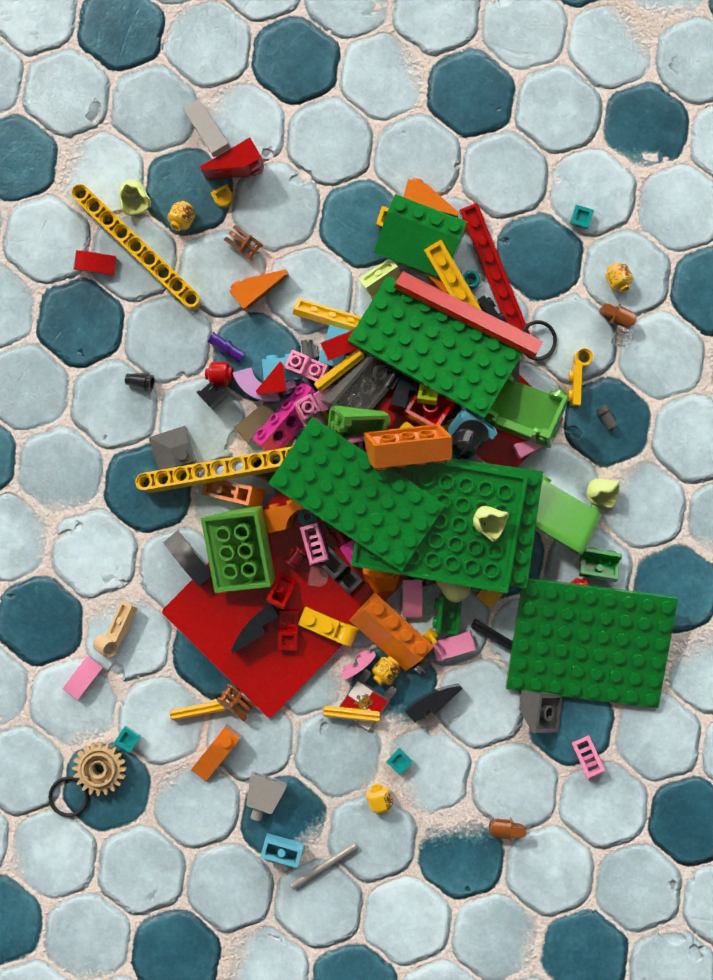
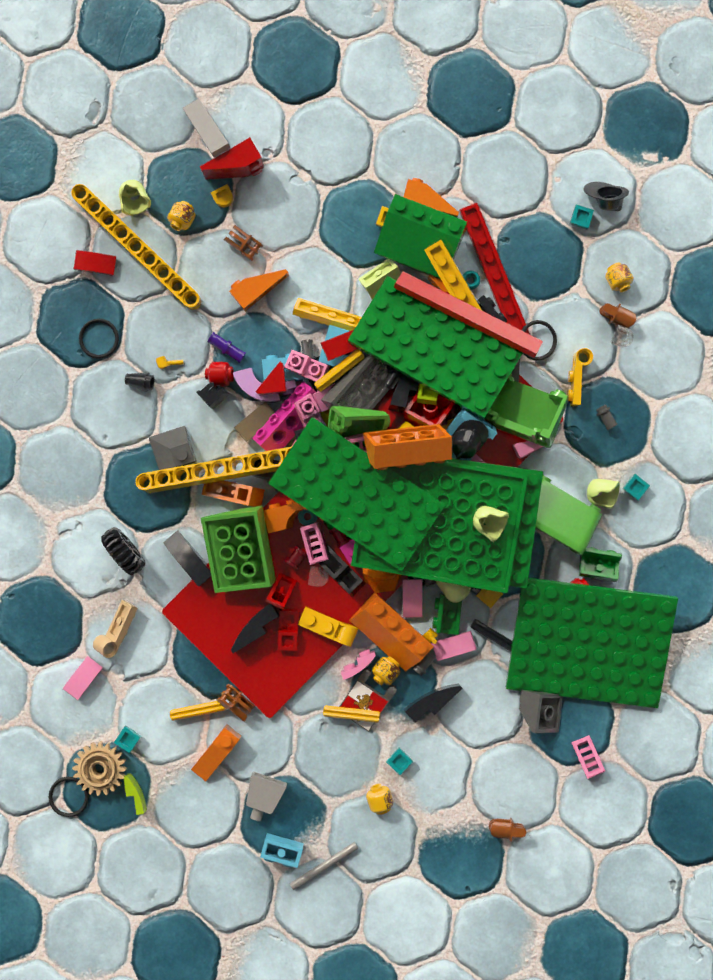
none -> black tyre [79,319,119,359]
none -> black gear [101,527,145,576]
none -> lime slope [124,773,147,815]
none -> yellow hand [156,356,184,369]
none -> black piece [583,182,629,212]
none -> teal plate [622,474,650,501]

